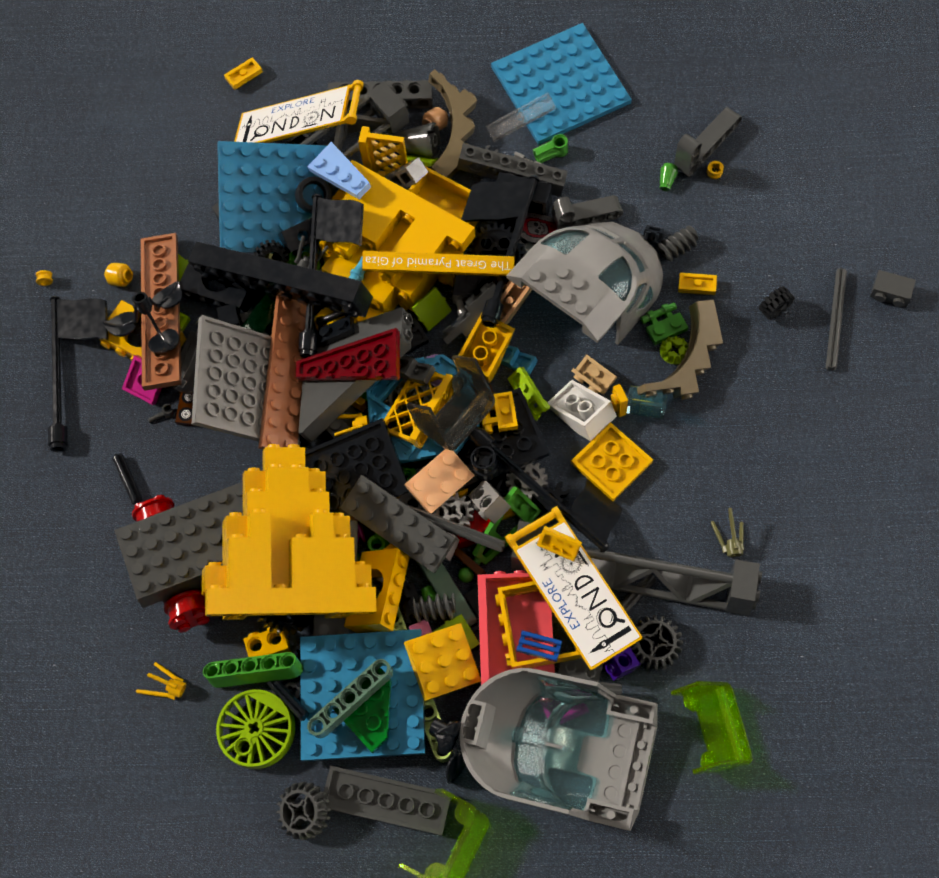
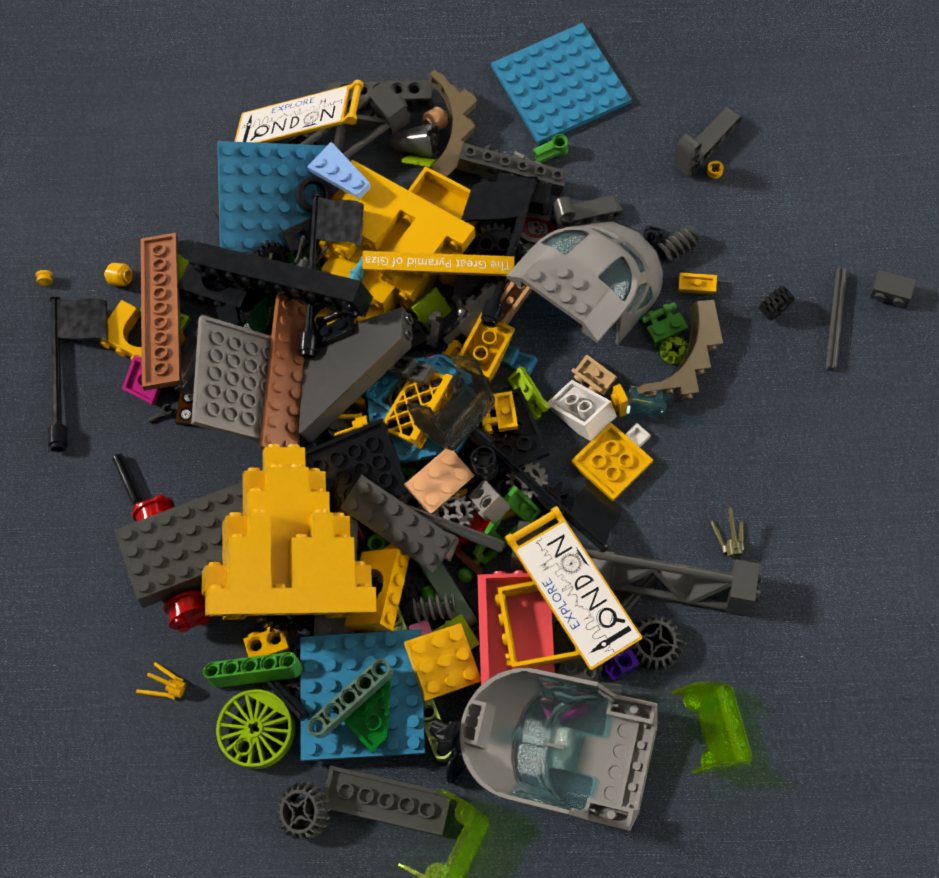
black plant [103,281,182,354] -> none
yellow plate [224,57,263,90] -> none
dark red wing [296,328,400,381] -> none
yellow fence [358,126,408,177] -> none
flat silver arch [384,157,428,189] -> none
clear tile [486,92,557,142] -> none
blue tile [516,630,562,662] -> none
yellow plate [537,526,582,562] -> none
bright green cone [659,163,678,191] -> none
none -> dark grey plate [427,311,443,349]
none -> yellow tile [442,340,463,362]
none -> white tile [625,423,651,447]

